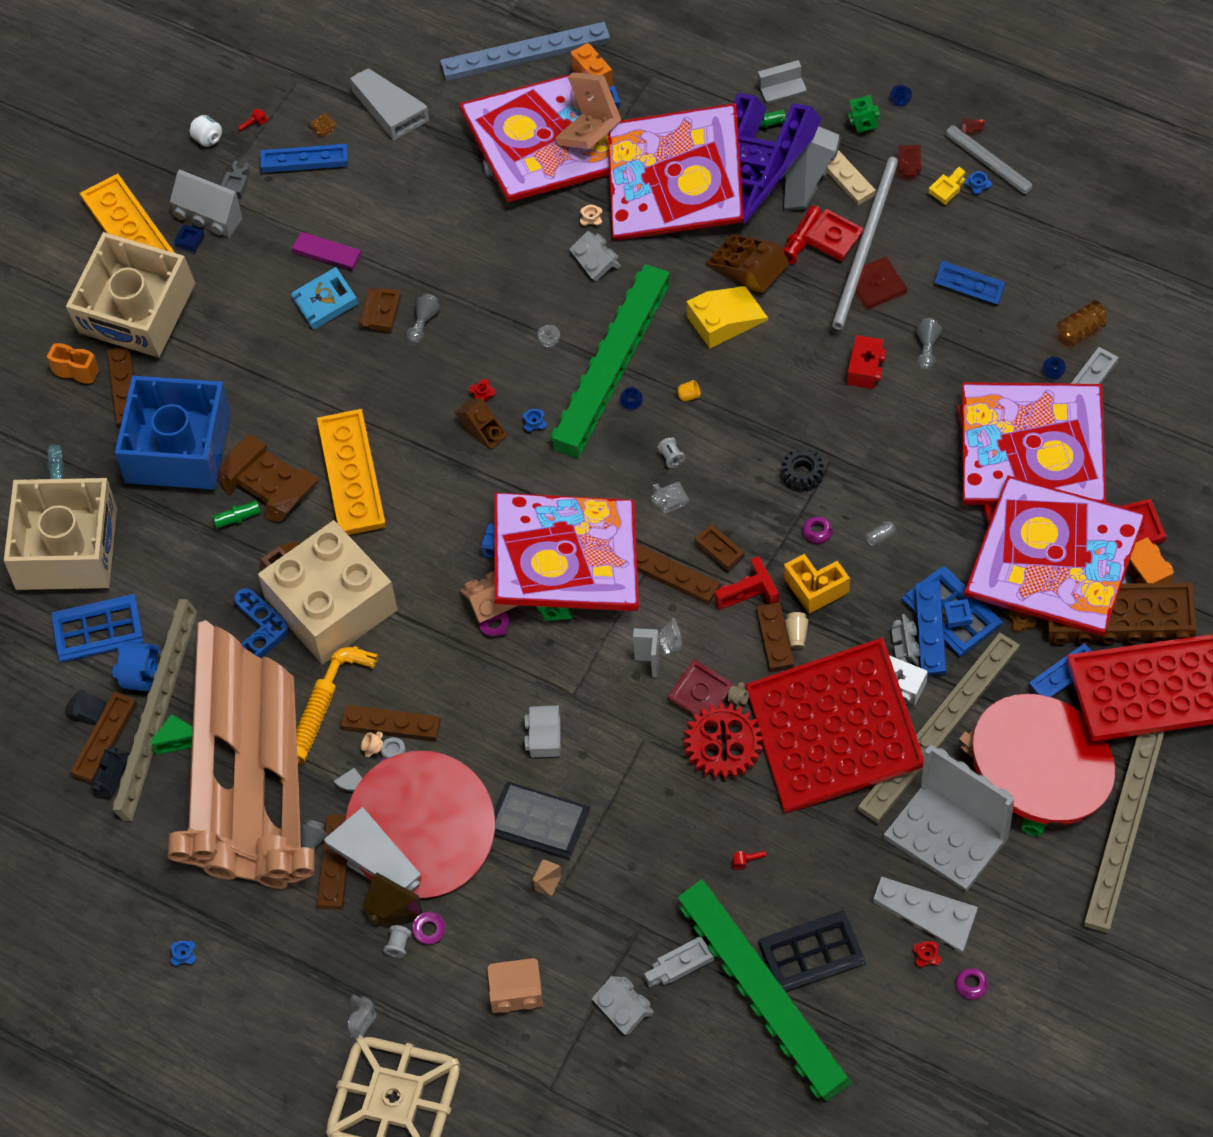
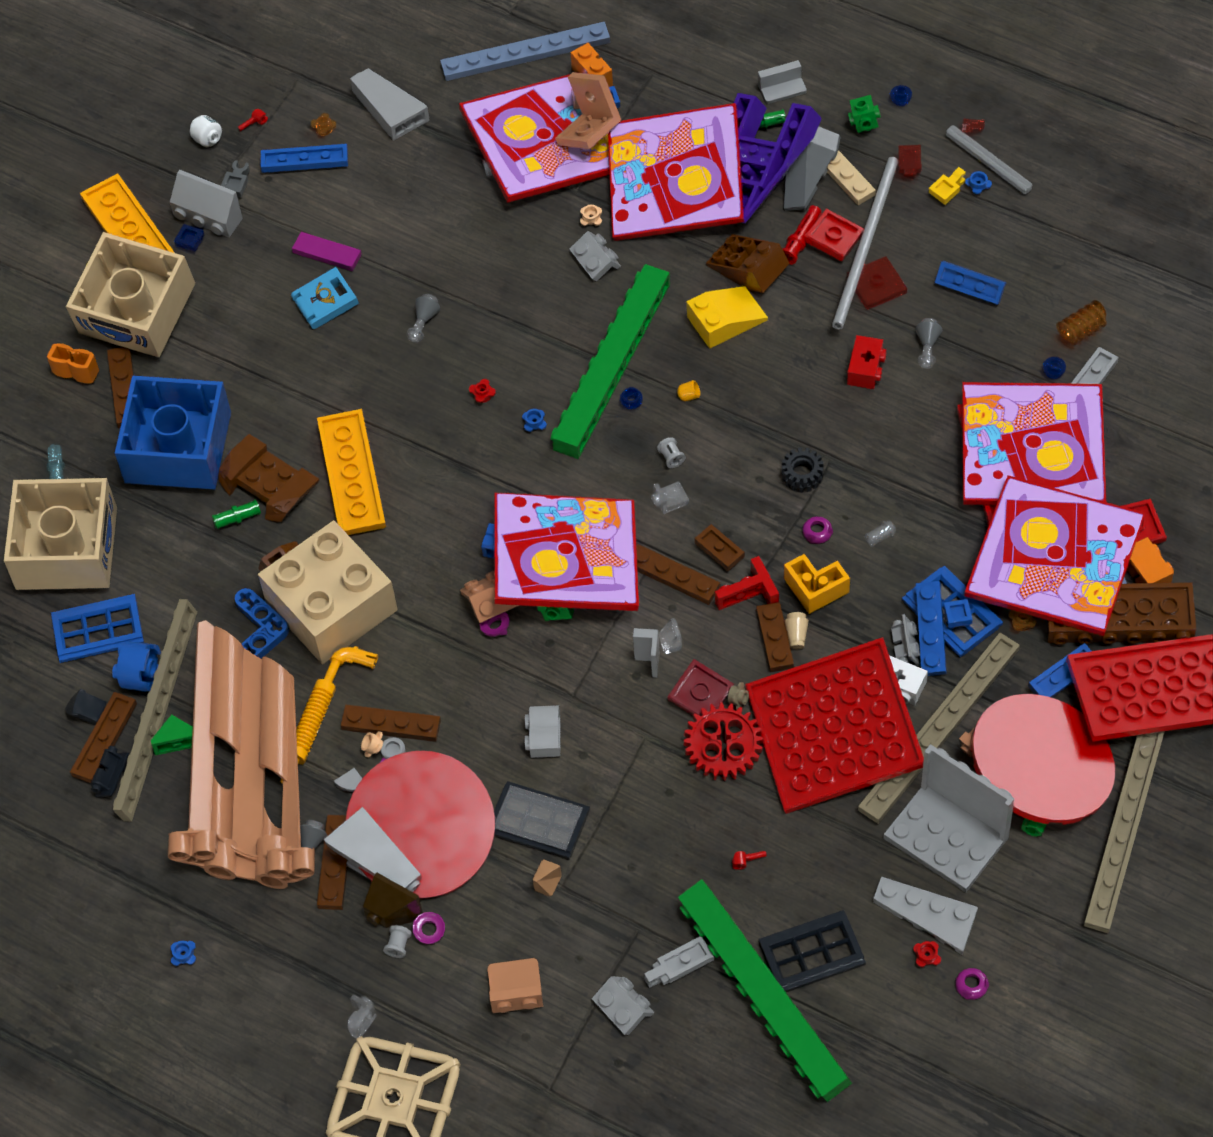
reddish brown plate [359,287,401,332] -> none
reddish brown slope [454,398,507,449] -> none
clear plate [538,325,560,347] -> none

